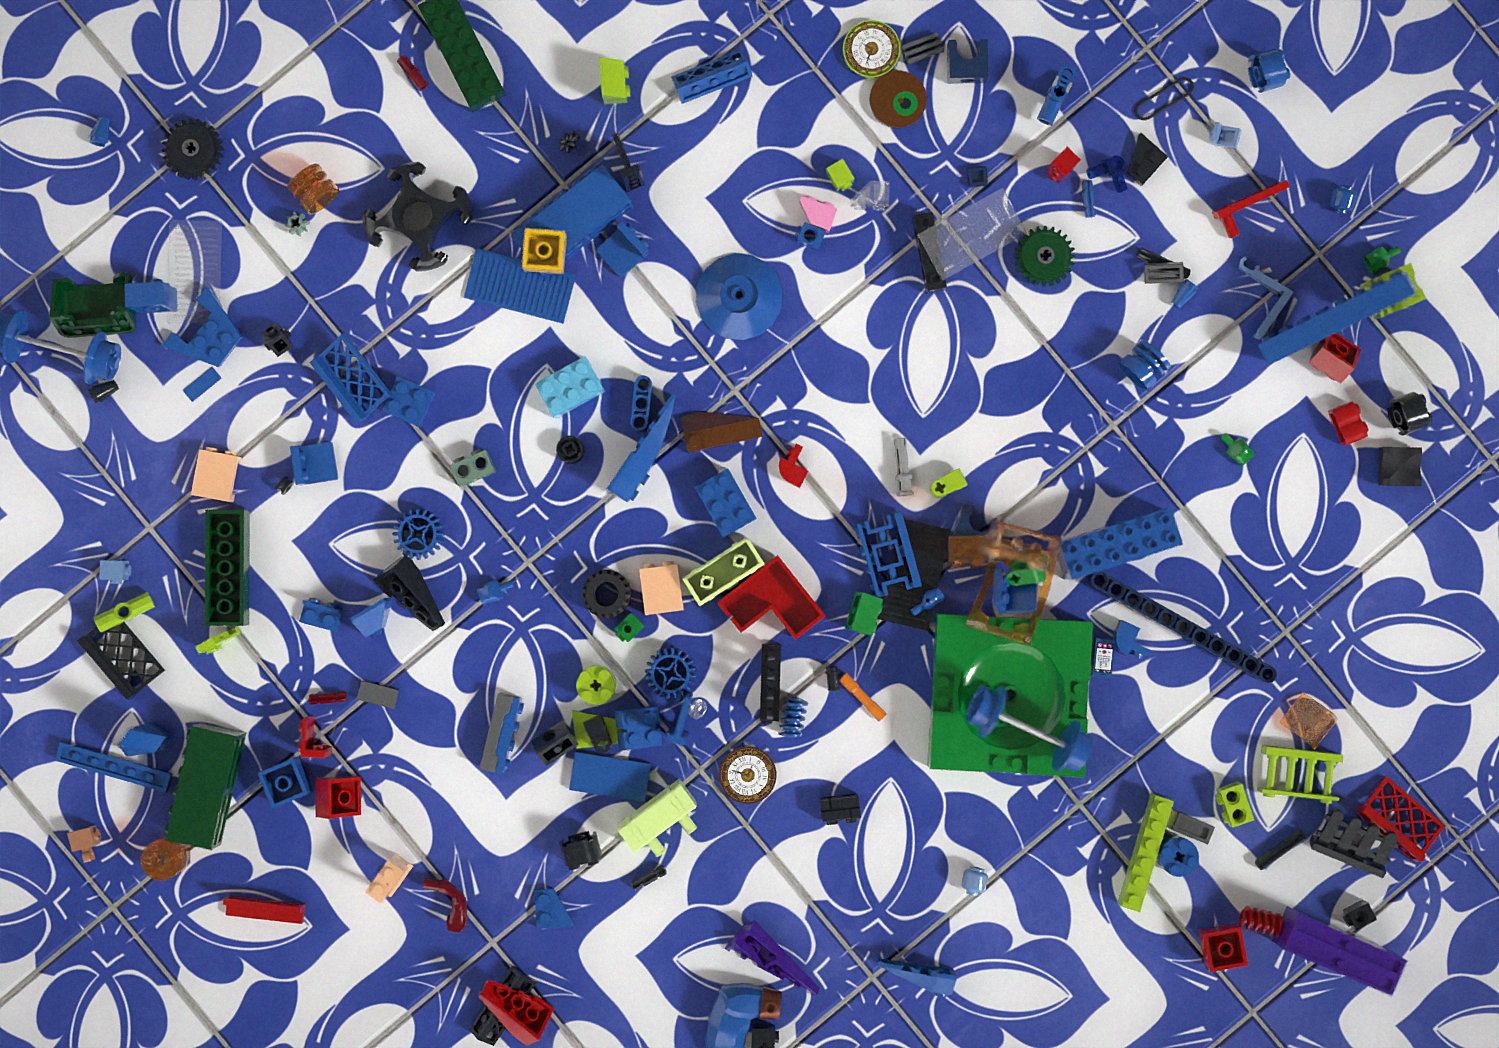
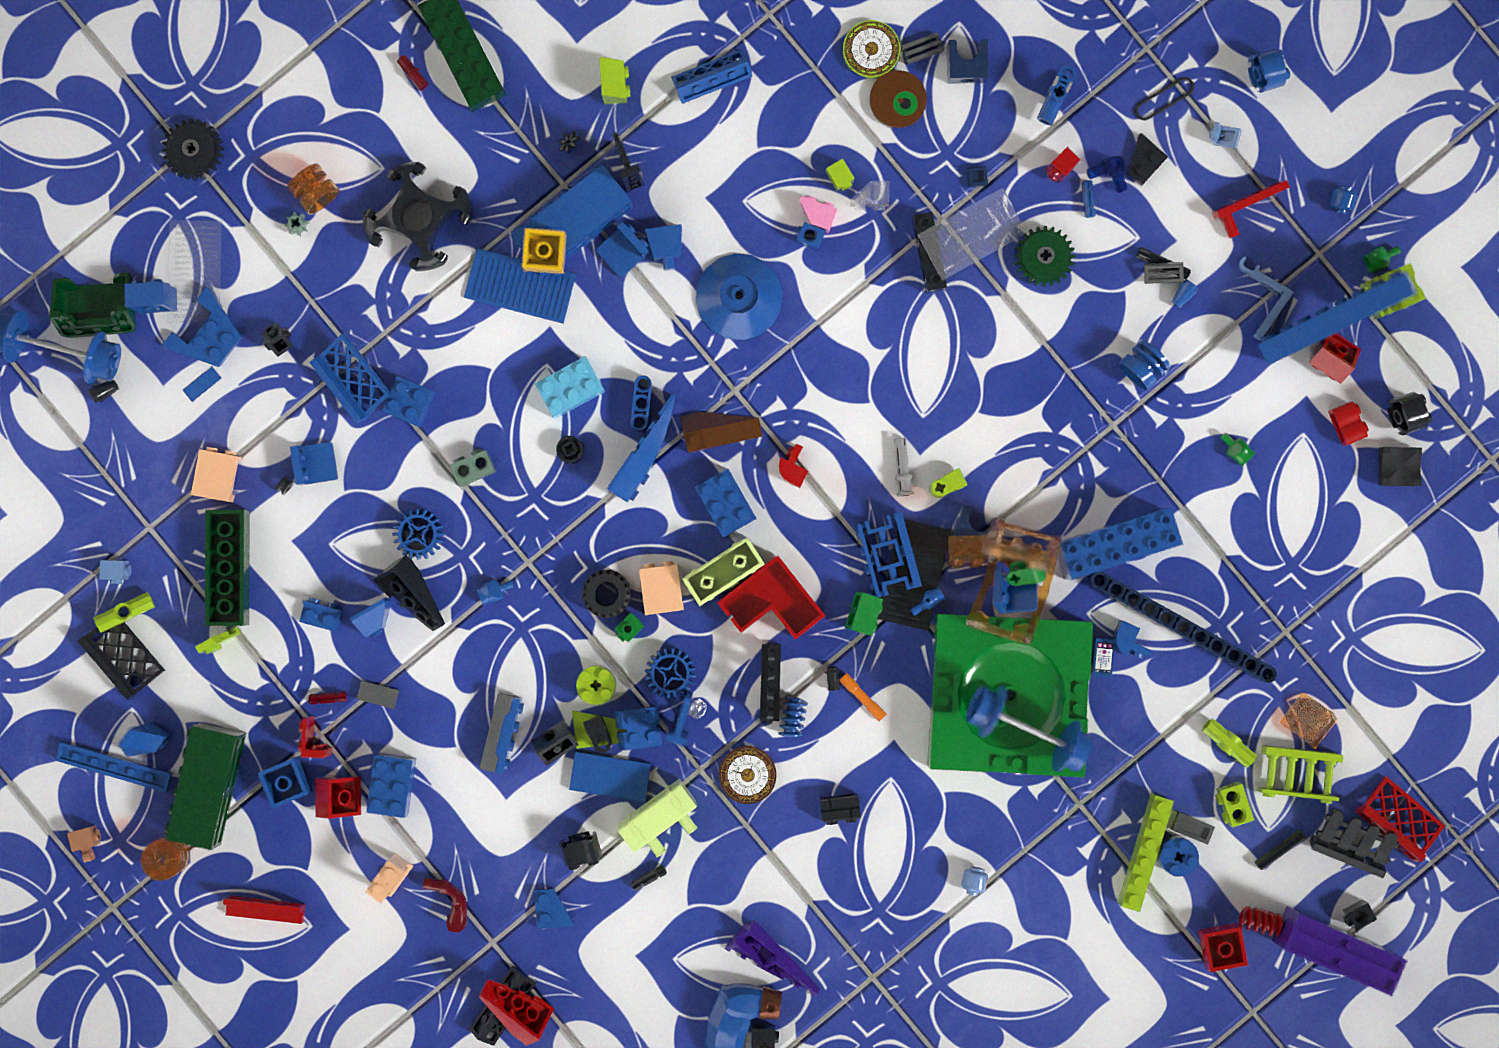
blue cone [89,117,110,147] -> none
blue wedge [876,958,957,997] -> none
none -> blue brick [366,753,416,818]
none -> blue torso [645,224,682,271]
none -> lime piece [1201,718,1257,768]

